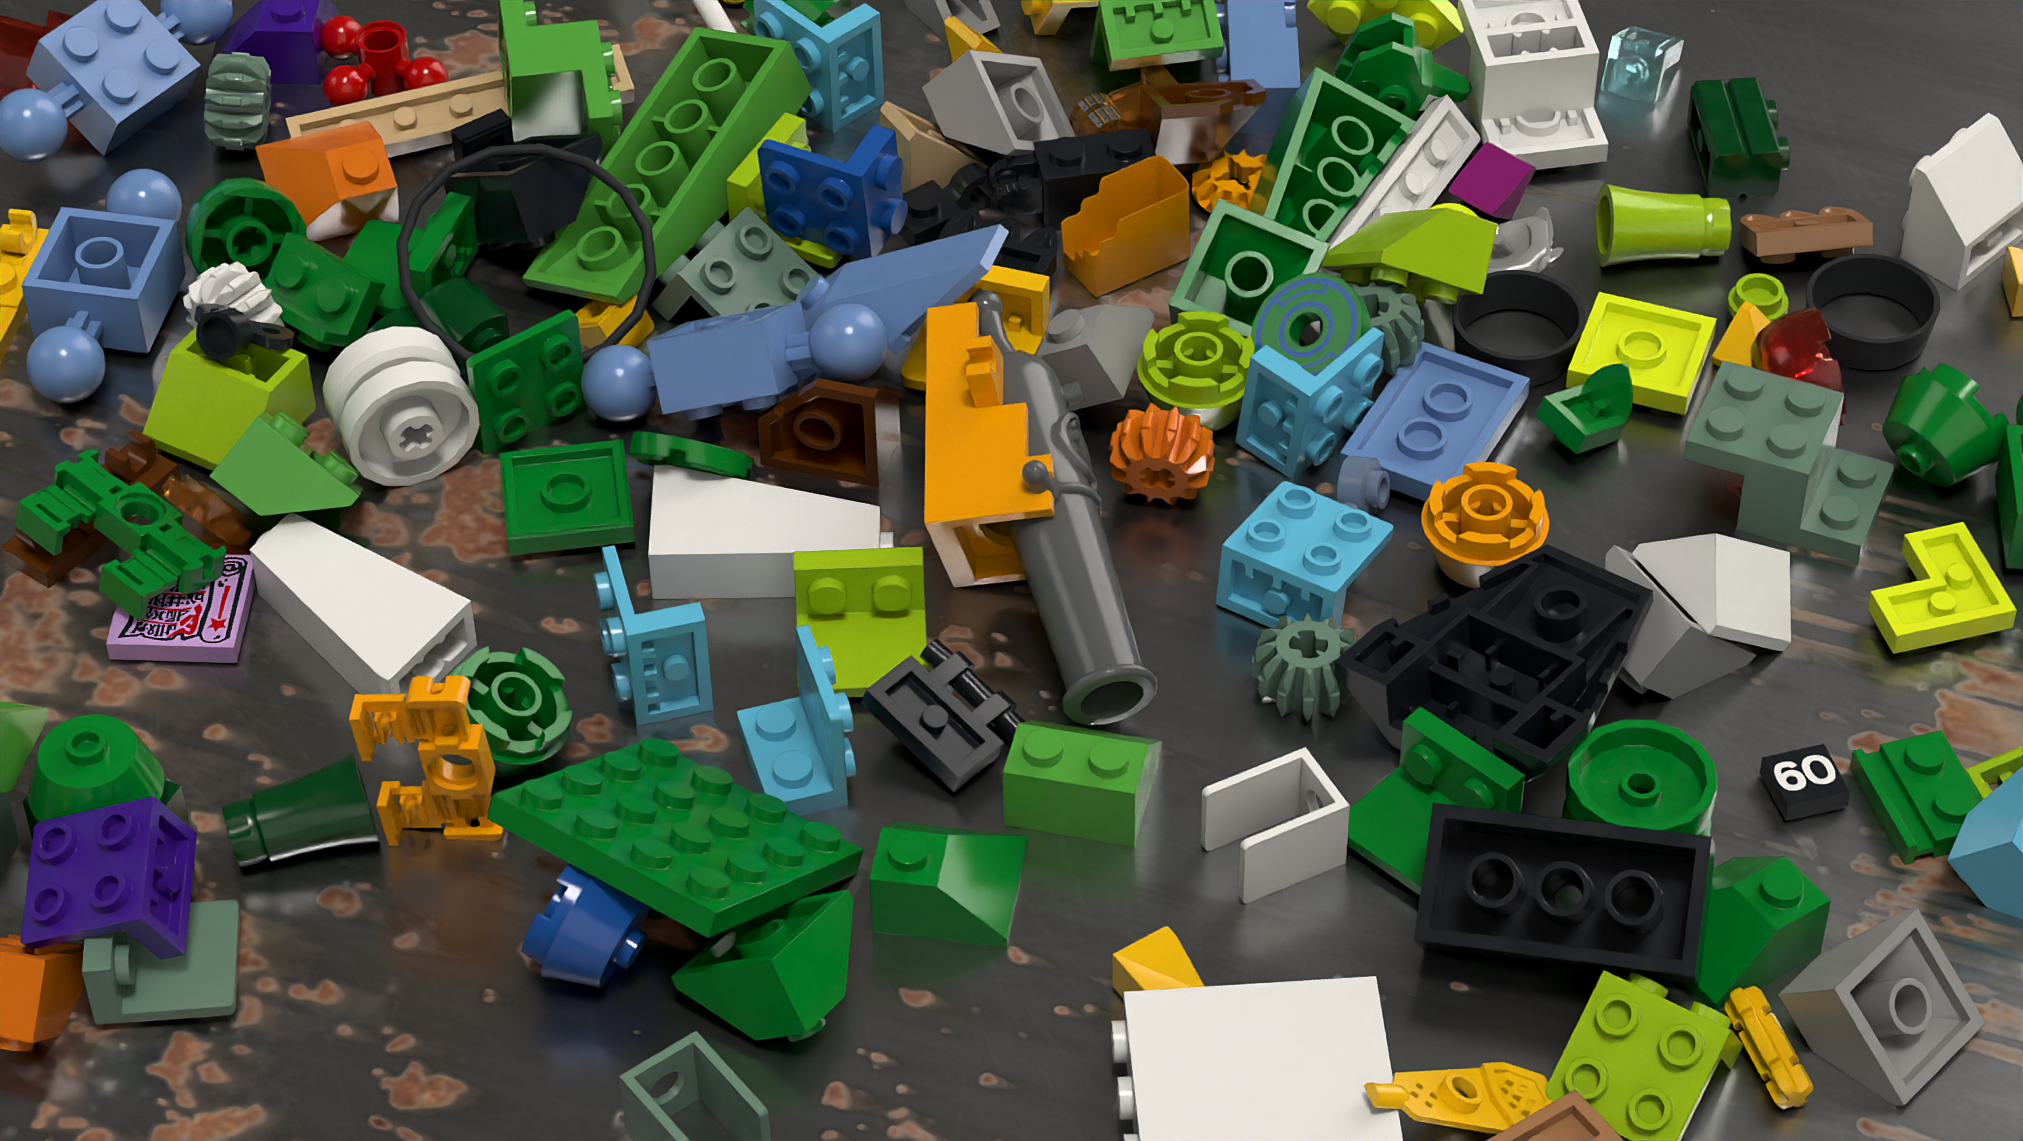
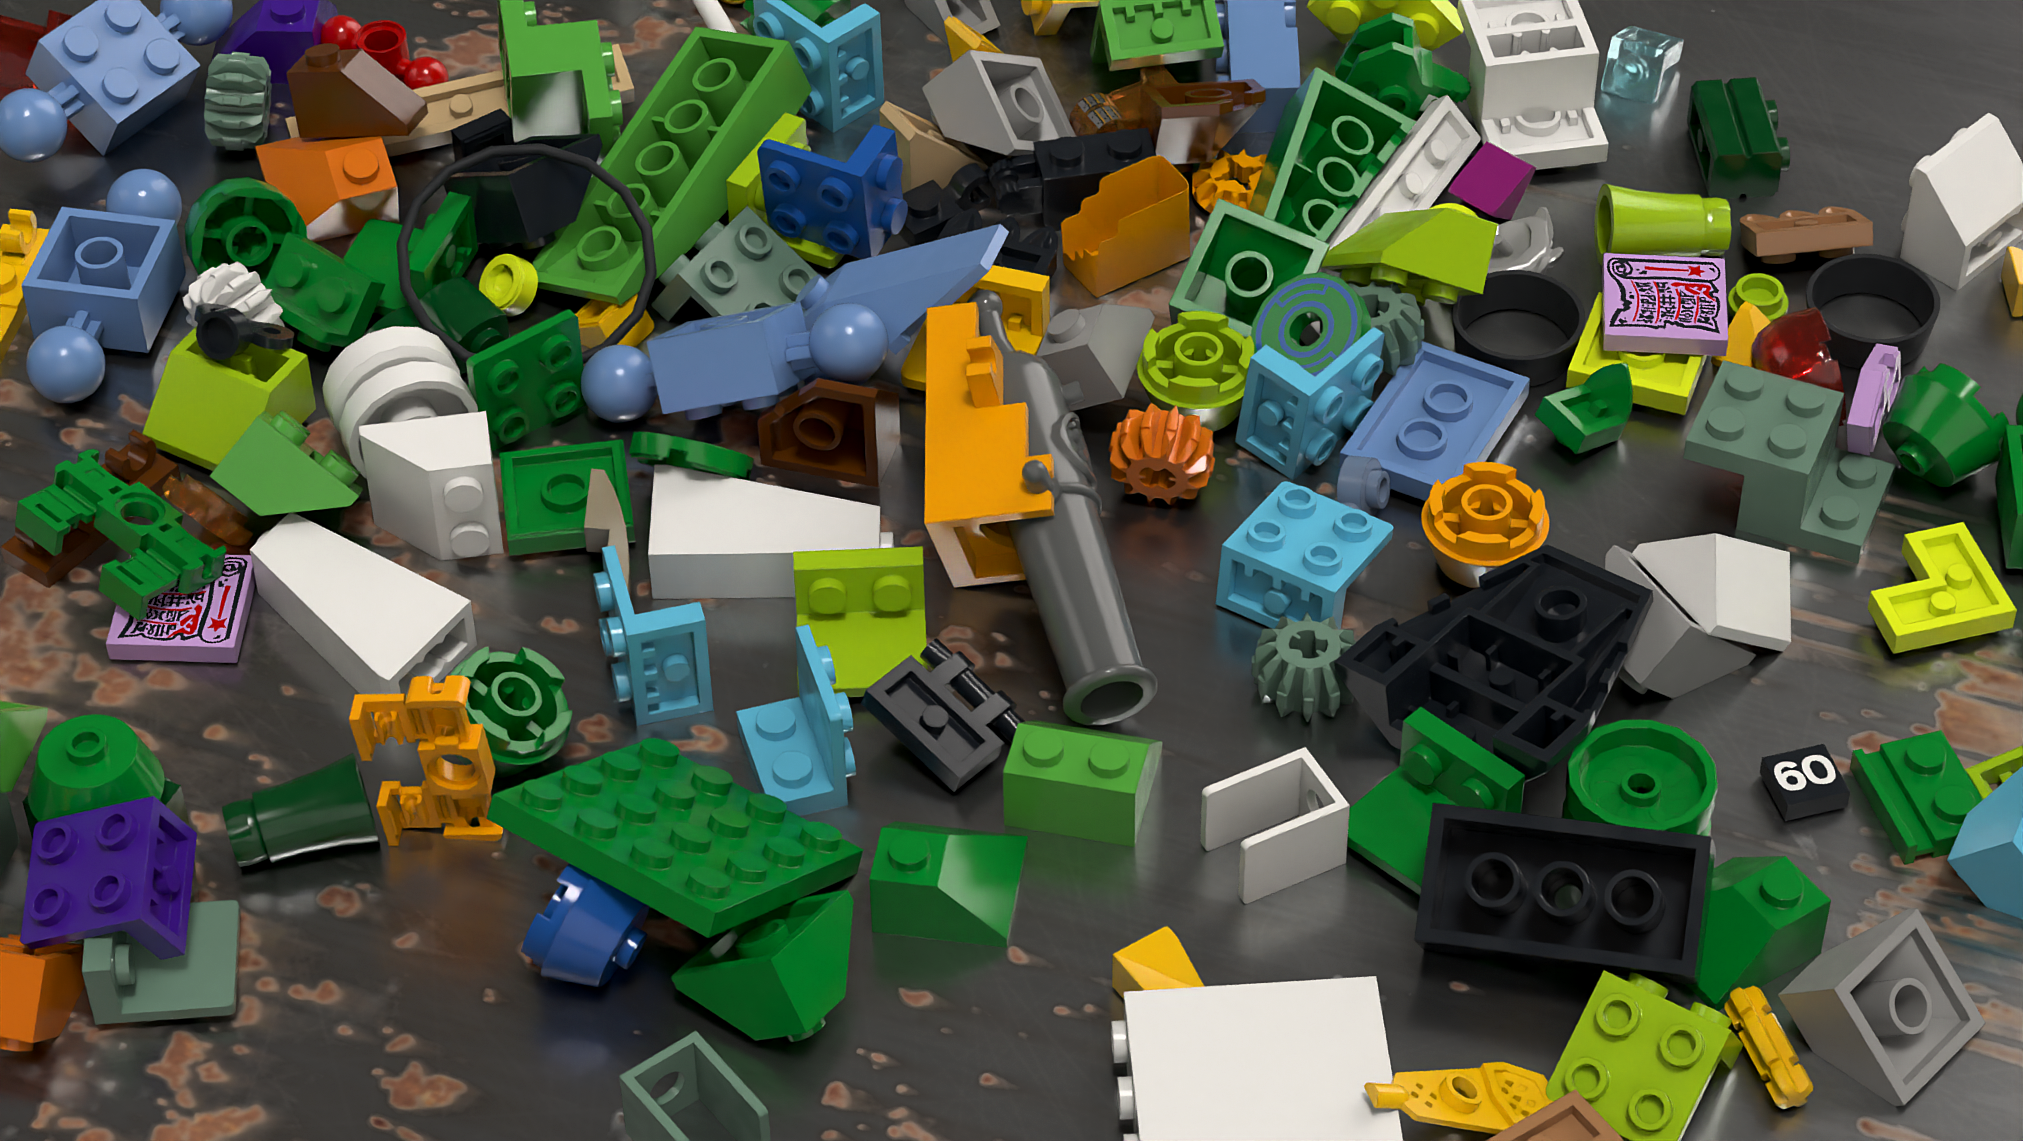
none -> reddish brown slope [287,43,429,138]
none -> white slope [359,411,504,561]
none -> neon yellow tile [479,254,538,317]
none -> dark tan slope [584,469,632,613]
none -> lavender tile [1602,253,1728,356]
none -> lavender tile [1847,343,1901,456]

